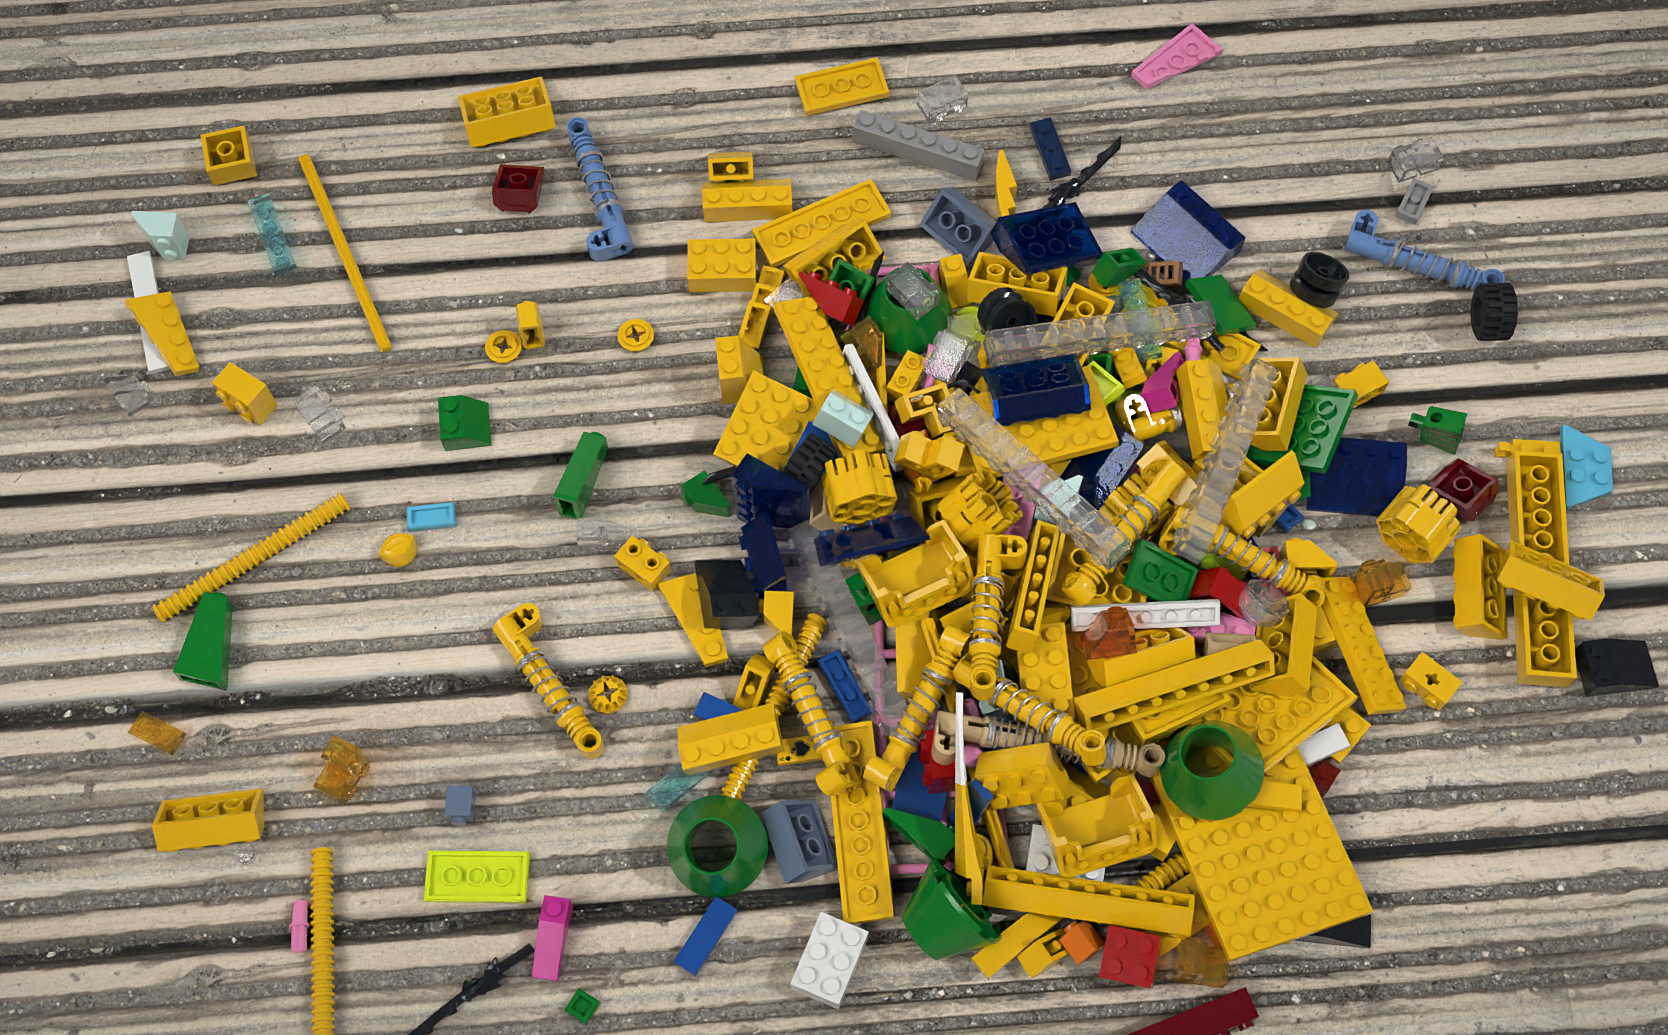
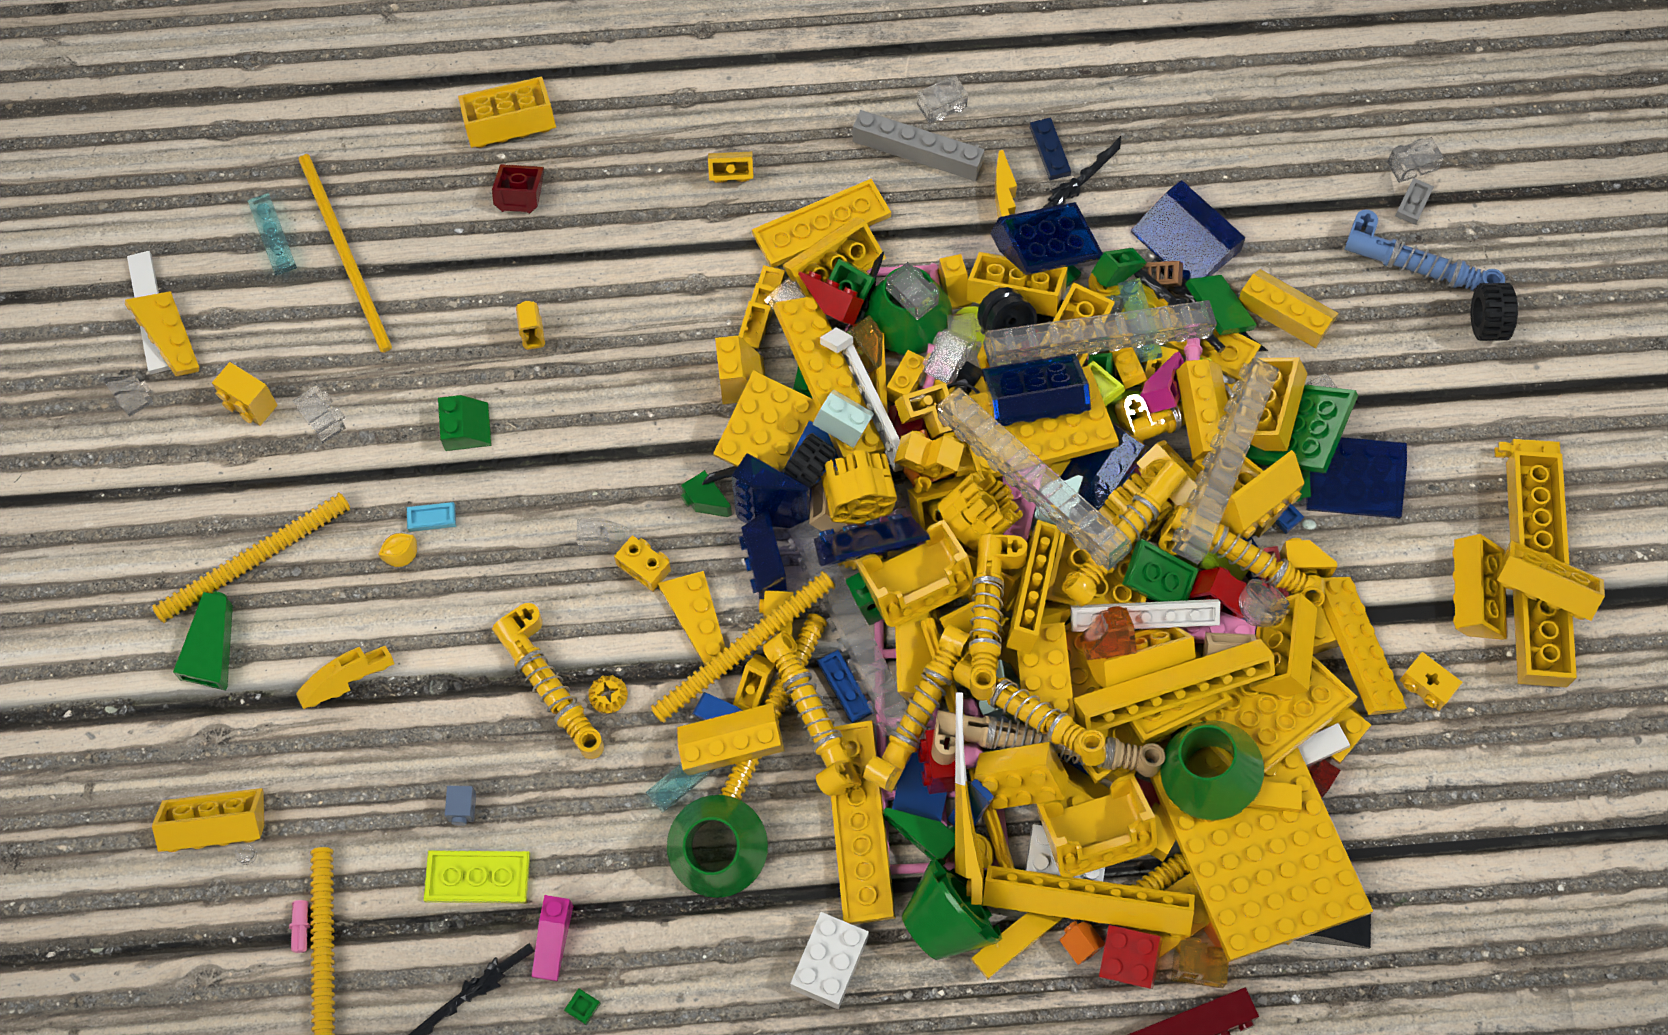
clear yellow plate [128,711,186,756] -> none
light aqua slope [131,211,190,261] -> none
yellow brick [200,126,257,186] -> none
clear yellow brick [314,735,370,805] -> none
yellow gear [485,330,522,364] -> none
green slope [553,432,608,521] -> none
medium blue piece [567,117,634,262] -> none
yellow gear [617,319,654,353] -> none
blue tile [673,896,738,977] -> none
yellow brick [687,238,756,292] -> none
black slope [694,560,759,628] -> none
yellow slope [702,178,792,222] -> none
sand blue slope [761,799,838,884] -> none
yellow tile [777,735,823,766] -> none
yellow plate [795,57,889,116] -> none
sand blue slope [919,187,1003,265] -> none
yellow slope [1017,928,1070,978] -> none
bright pink wing [1131,23,1223,89] -> none
black wheel [1290,252,1349,308] -> none
yellow brick [1332,361,1389,408] -> none
clear yellow brick [1352,559,1412,608] -> none
yellow piece [1376,484,1462,564] -> none
green torso [1408,406,1467,454] -> none
dark red slope [1427,458,1498,521] -> none
medium azure wing [1560,425,1613,510] -> none
black slope [1575,638,1659,697] -> none
none -> yellow slope [296,646,394,709]
none -> yellow piece [651,571,835,723]
none -> white tile [820,327,853,353]

